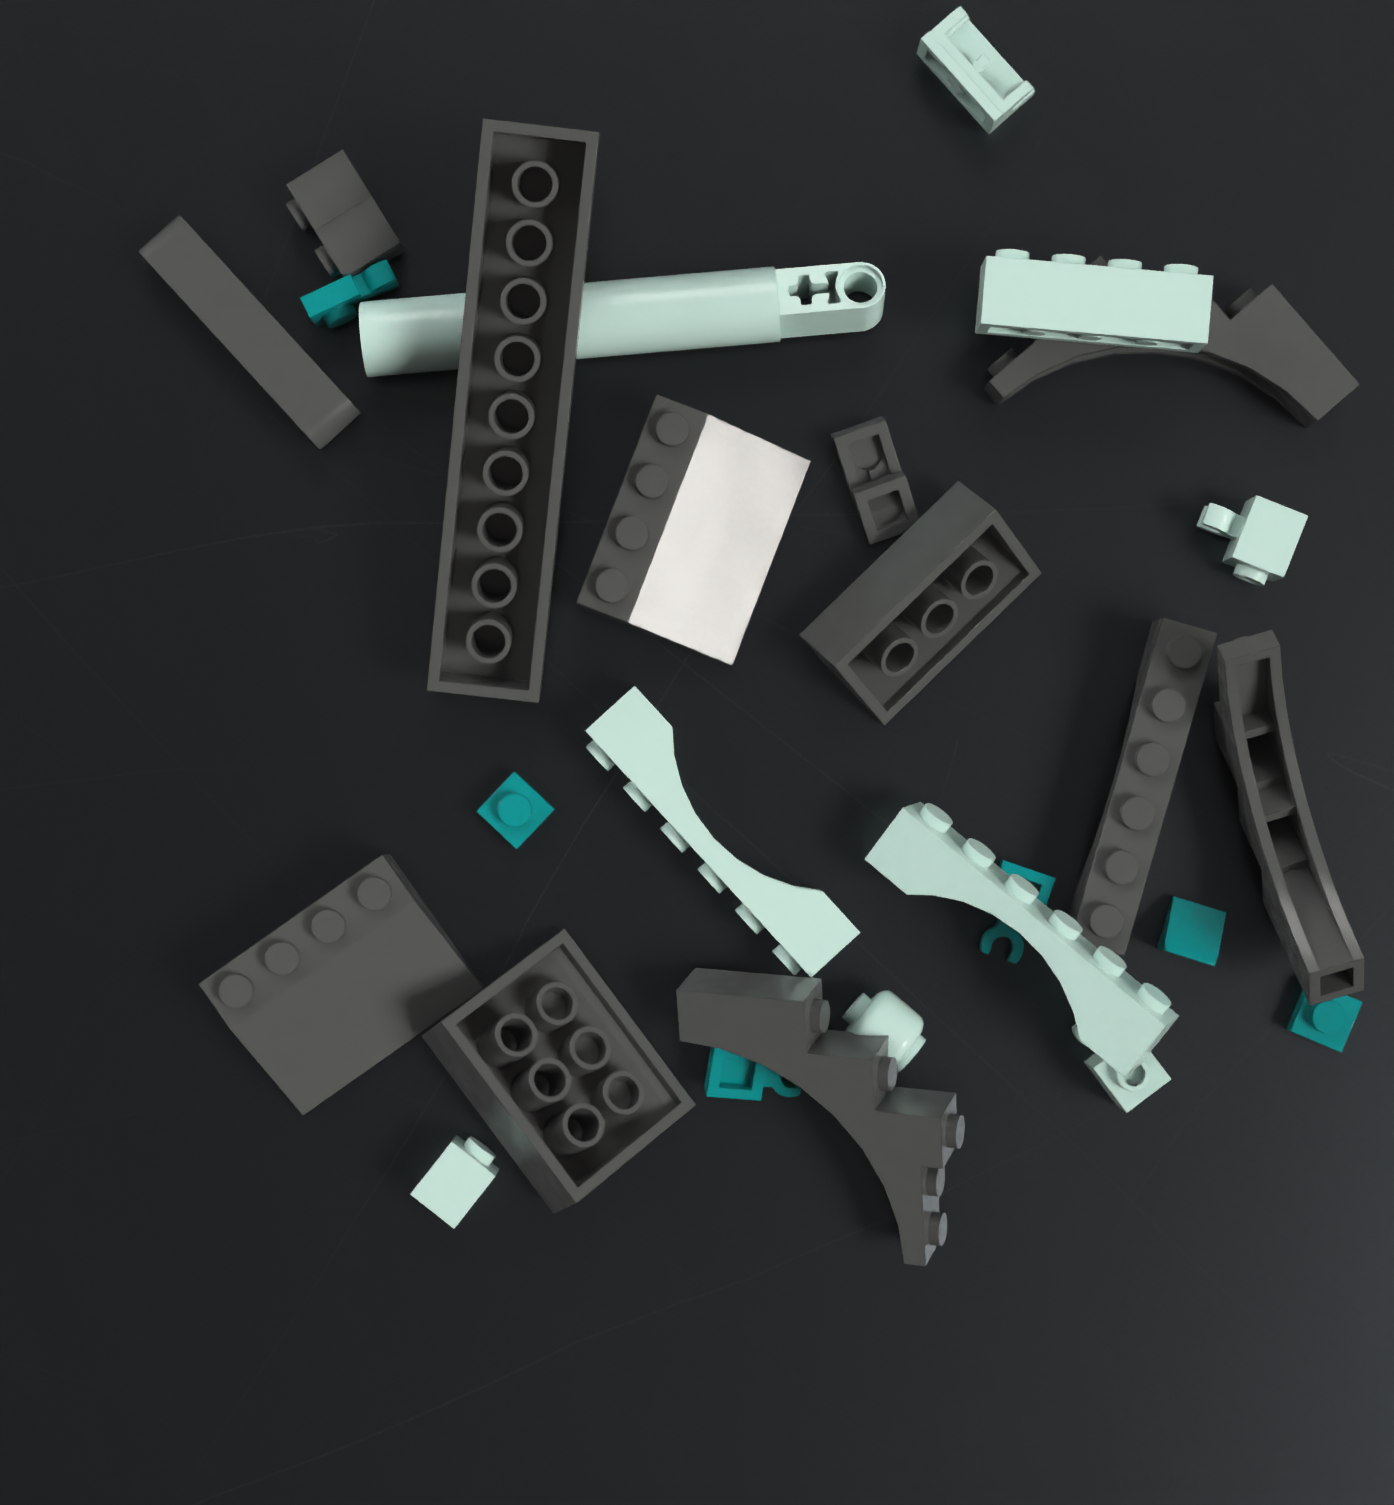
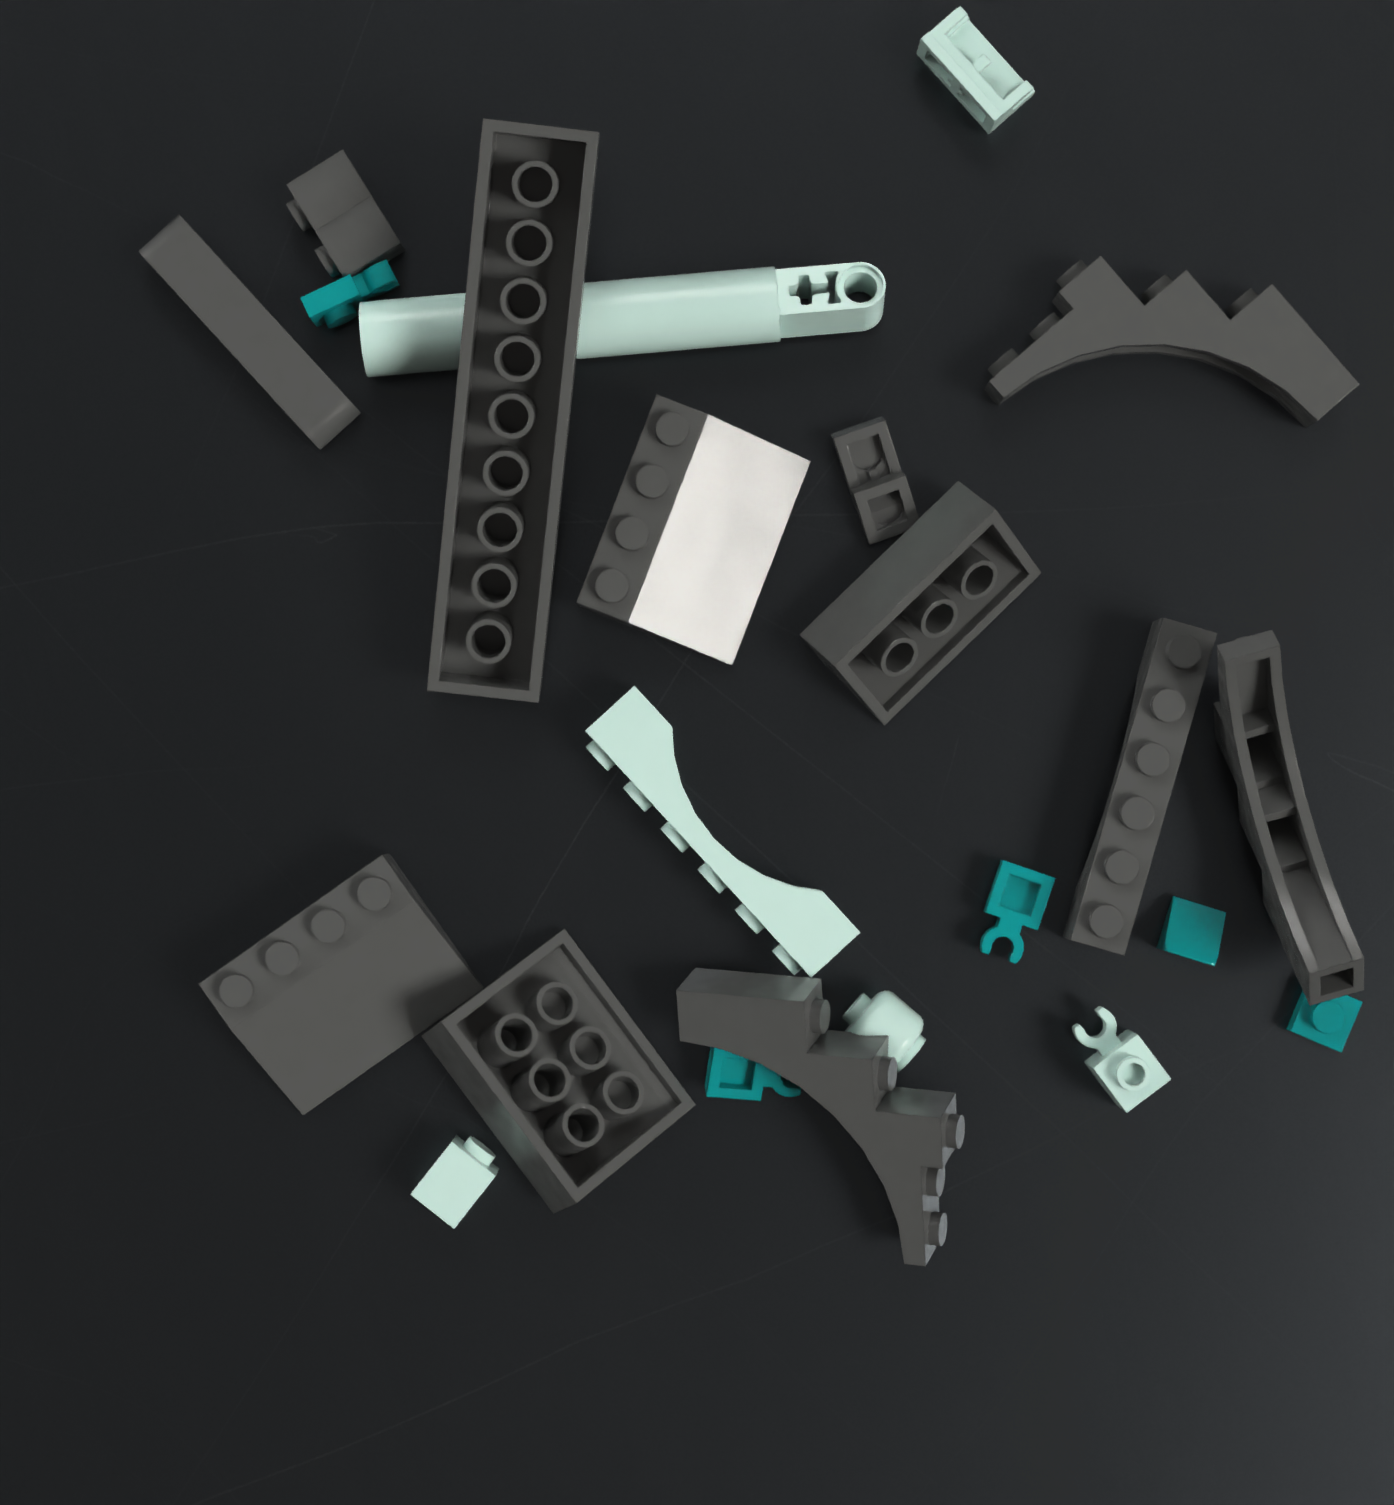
teal plate [476,771,555,849] -> none
light aqua arch [865,802,1179,1078] -> none
light aqua brick [975,249,1214,353] -> none
light aqua brick [1196,495,1308,586] -> none

